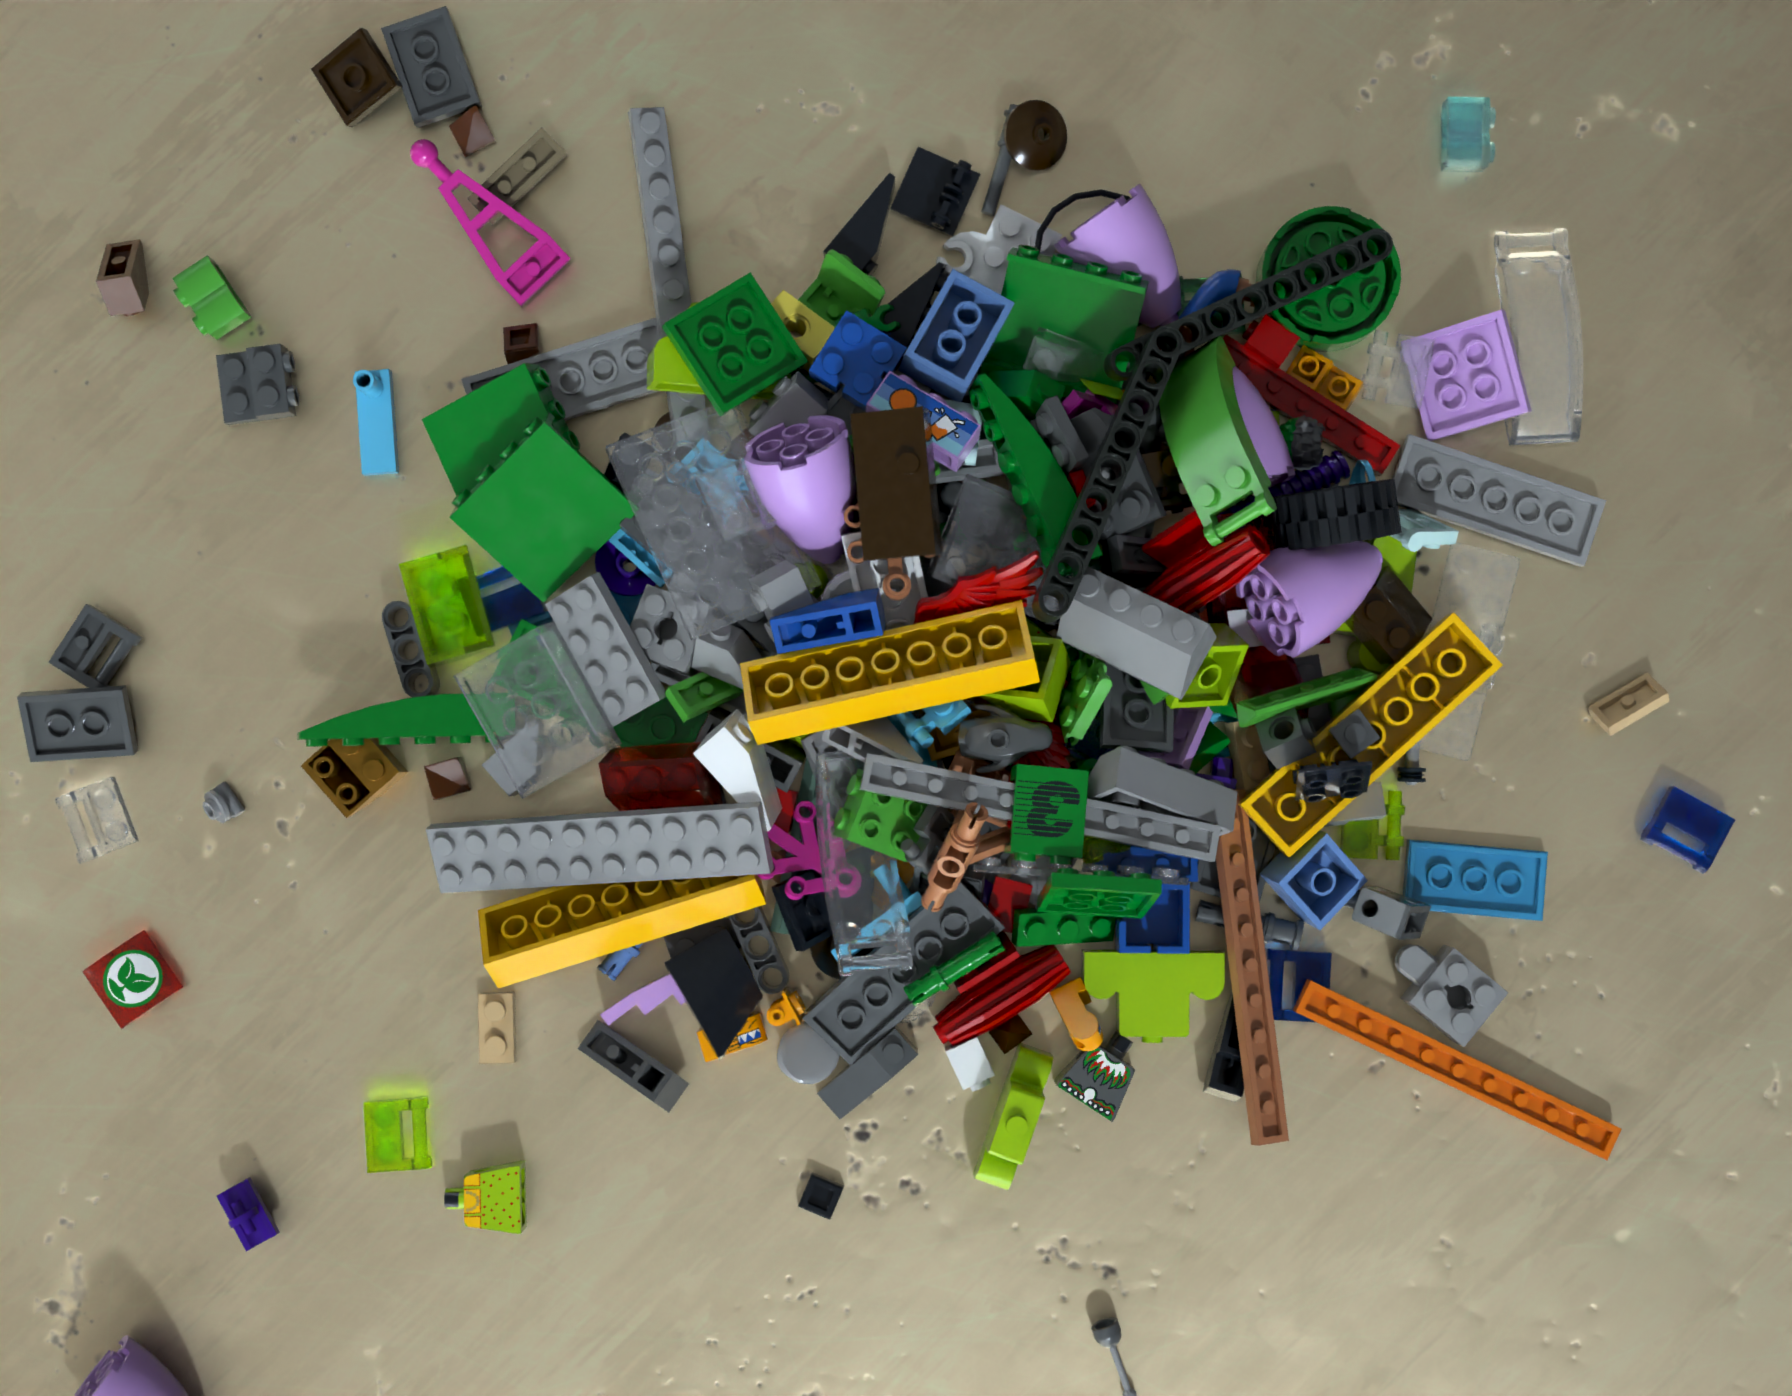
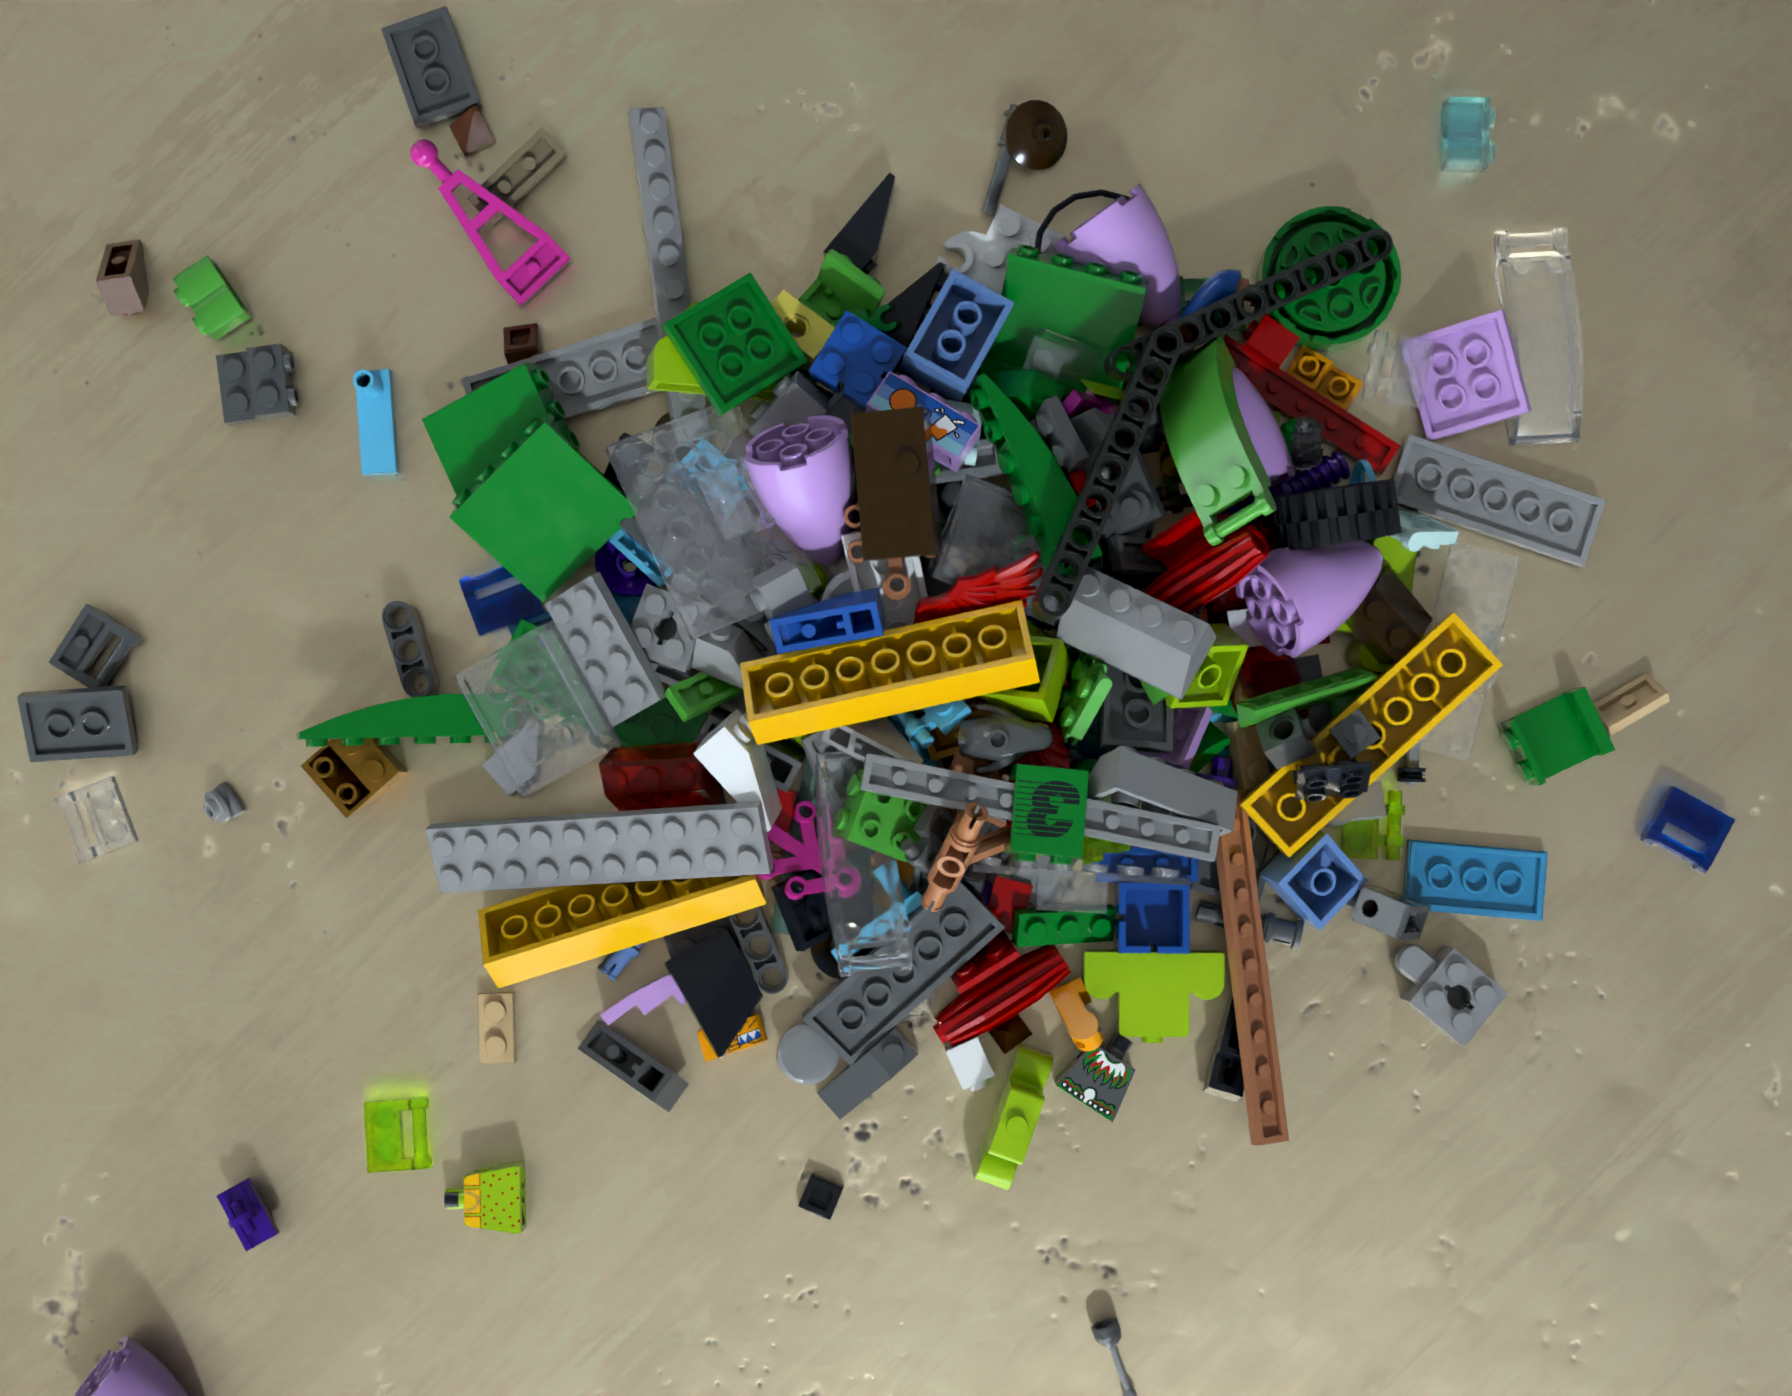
slope [82,930,183,1030] -> none
dark brown plate [311,28,403,127] -> none
clear neon green slope [399,545,496,667] -> none
reddish brown slope [424,757,471,800] -> none
light orange hinge [767,986,806,1026] -> none
black hinge [890,147,981,237] -> none
green pin [903,931,1006,1007] -> none
green plate [1037,868,1162,918] -> none
clear blue plate [1267,948,1332,1022] -> none
orange plate [1293,979,1622,1160] -> none
none -> green panel [1500,687,1615,785]

